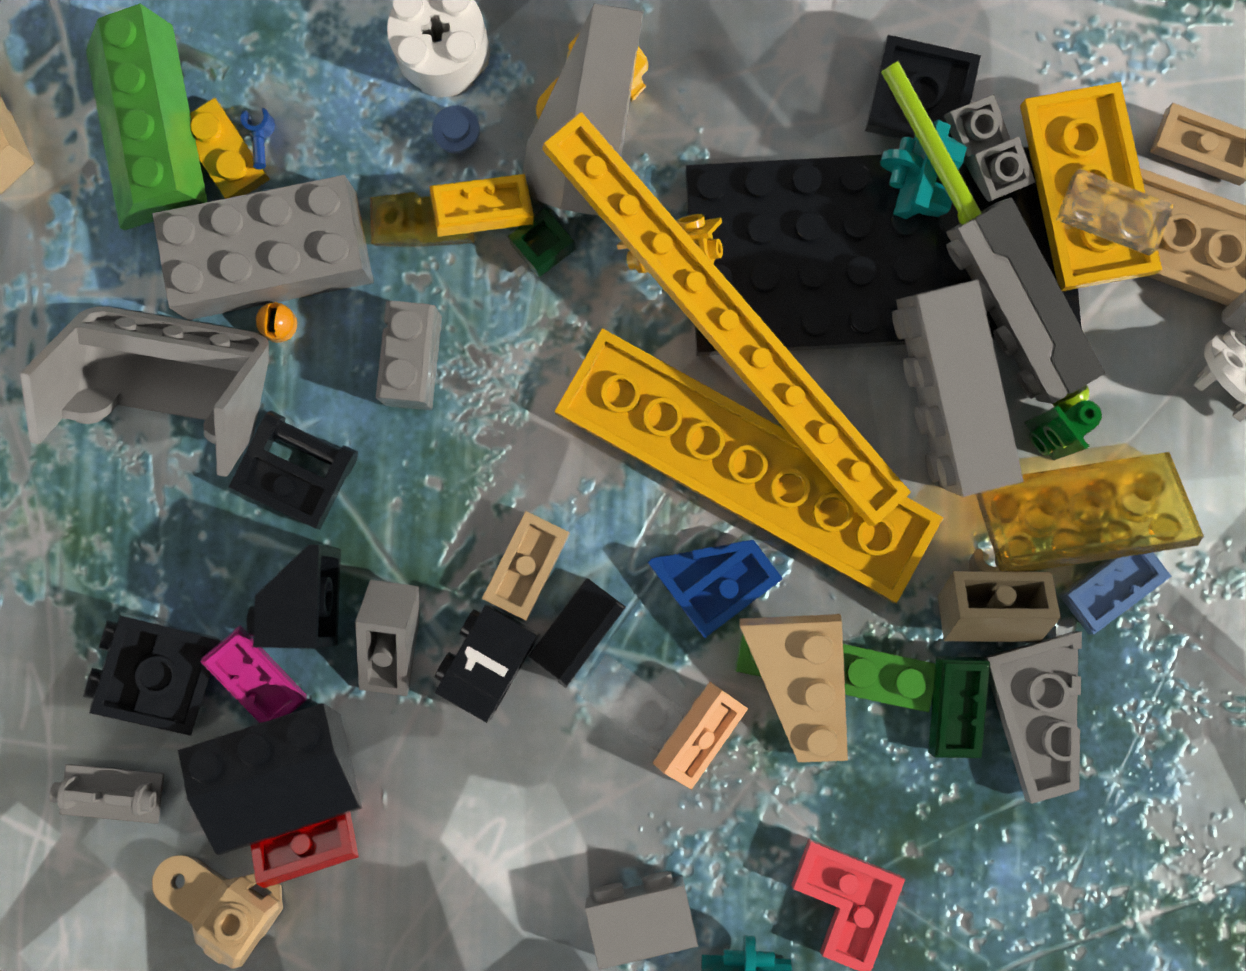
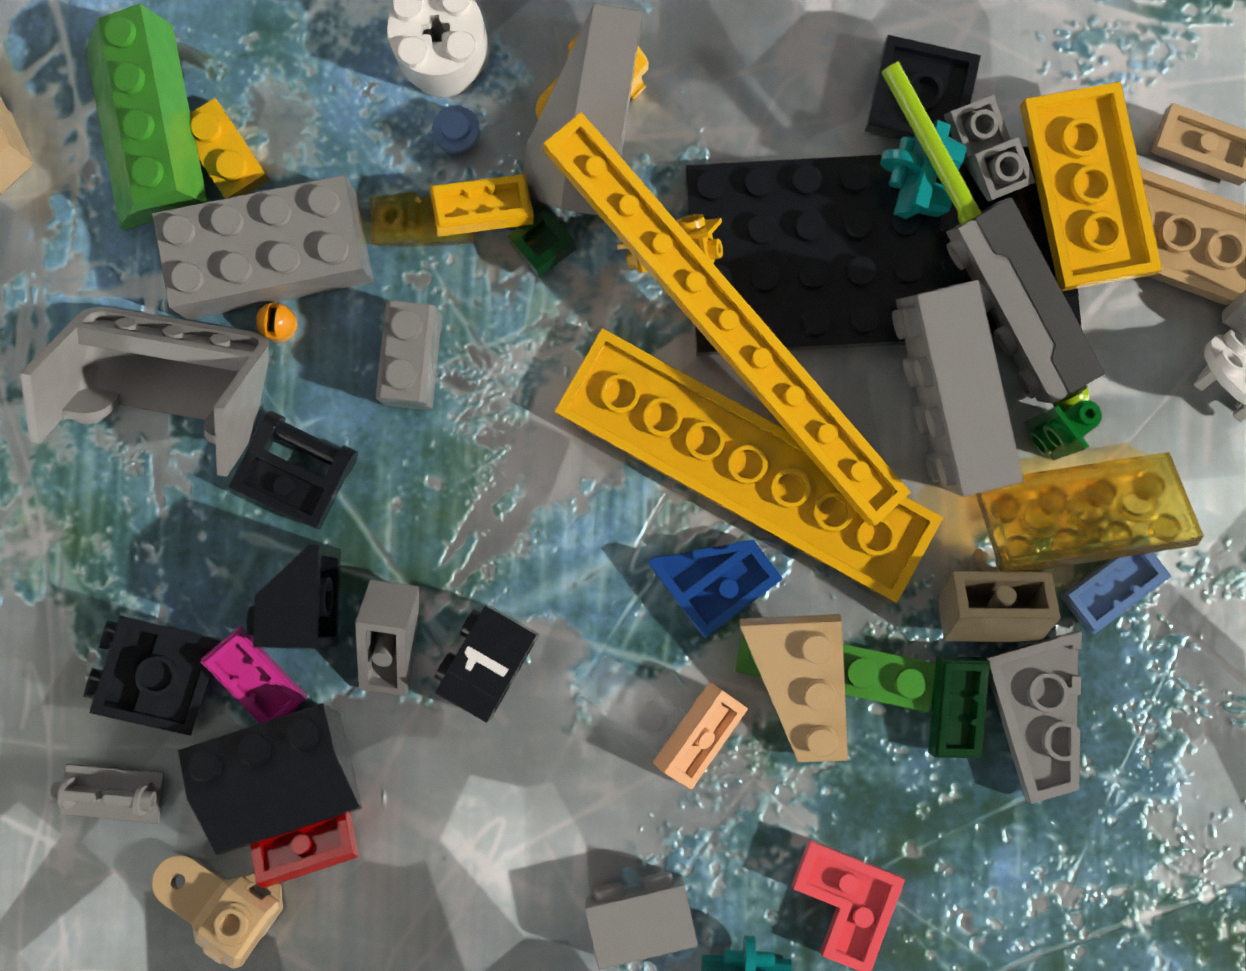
blue hand [240,108,275,170] -> none
tan plate [482,511,570,621] -> none
black panel [528,578,626,688] -> none
clear plate [1056,169,1174,256] -> none

